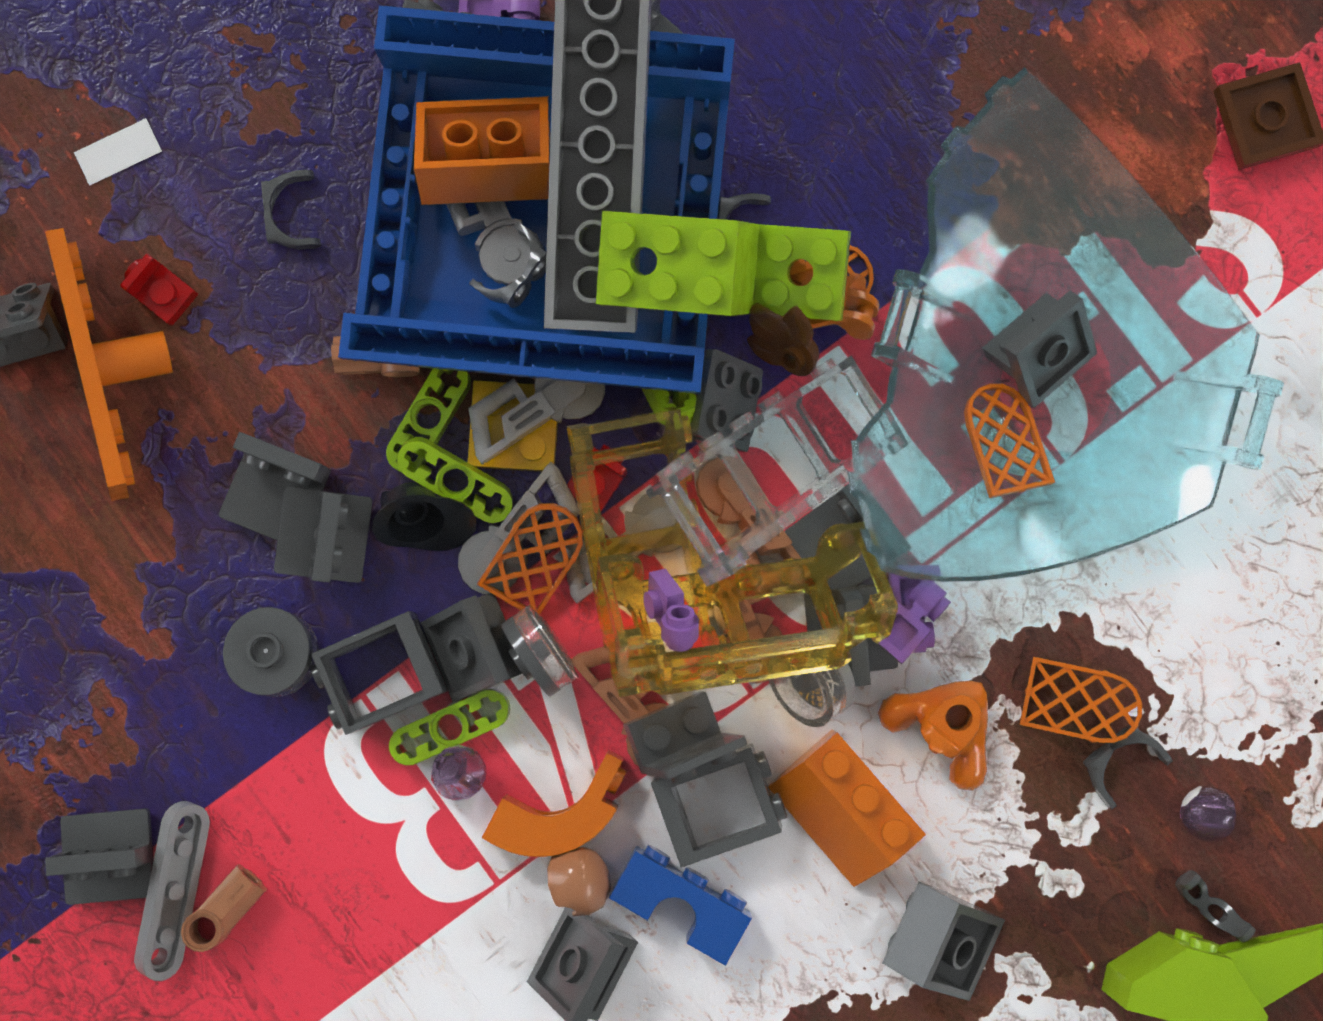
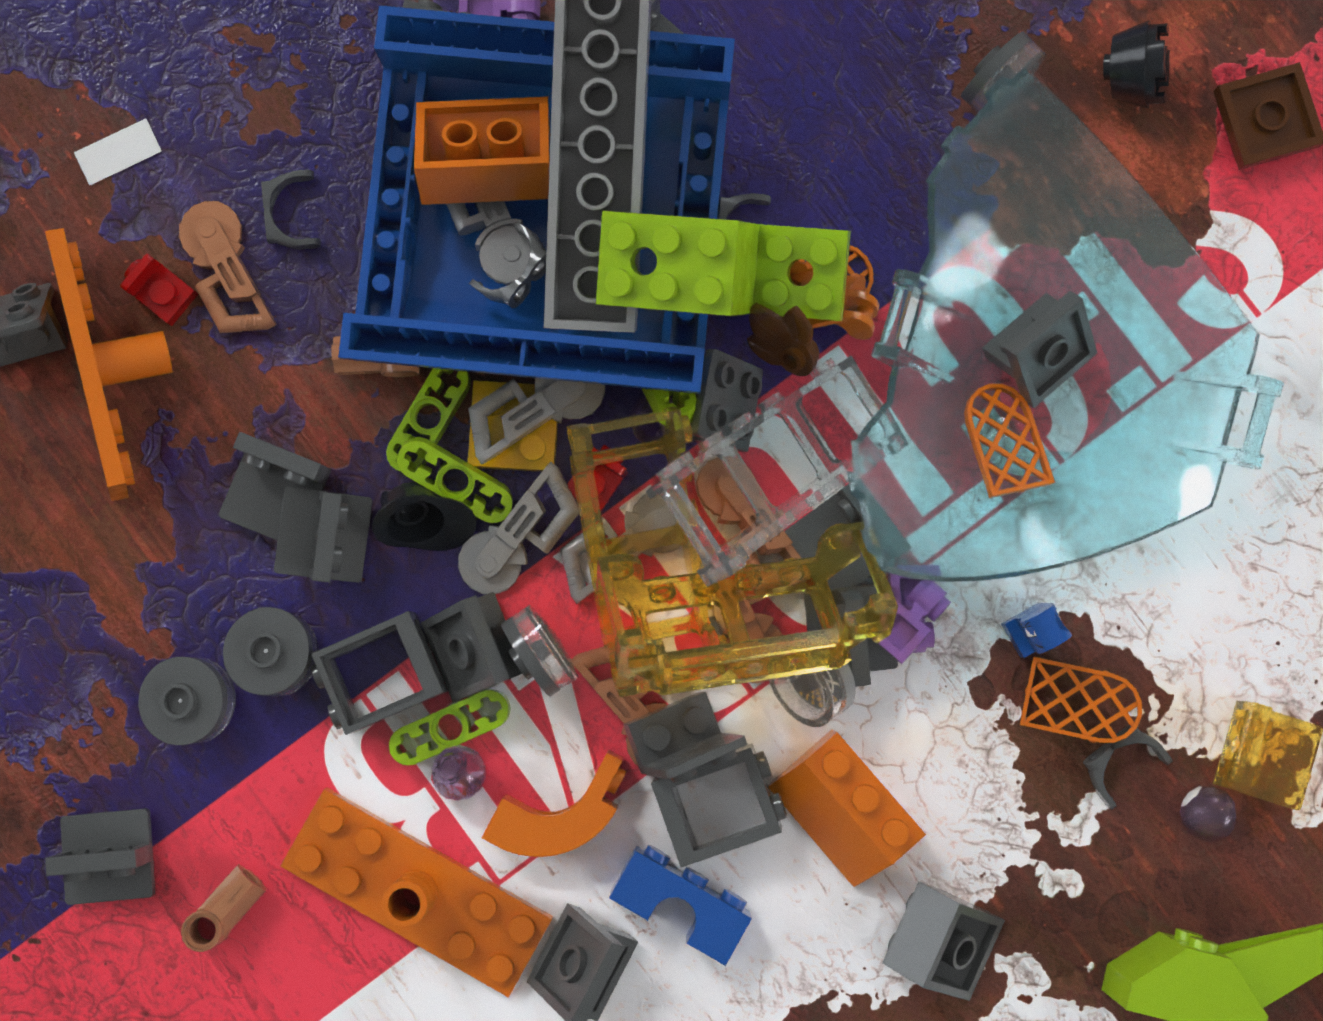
light grey plate [134,801,210,981] -> none
orange window [477,503,583,619] -> none
nougat hair [547,847,611,916] -> none
medium lavender plate [643,568,699,652] -> none
orange head [878,681,988,791] -> none
dark grey cap [1175,870,1256,942] -> none
none -> dark grey piece [138,657,236,745]
none -> nougat piece [179,201,277,333]
none -> orange plate [280,787,553,998]
none -> piece [961,31,1047,120]
none -> blue leg [1001,603,1072,658]
none -> black cone [1103,20,1170,109]
none -> clear yellow bracket [1213,700,1323,810]

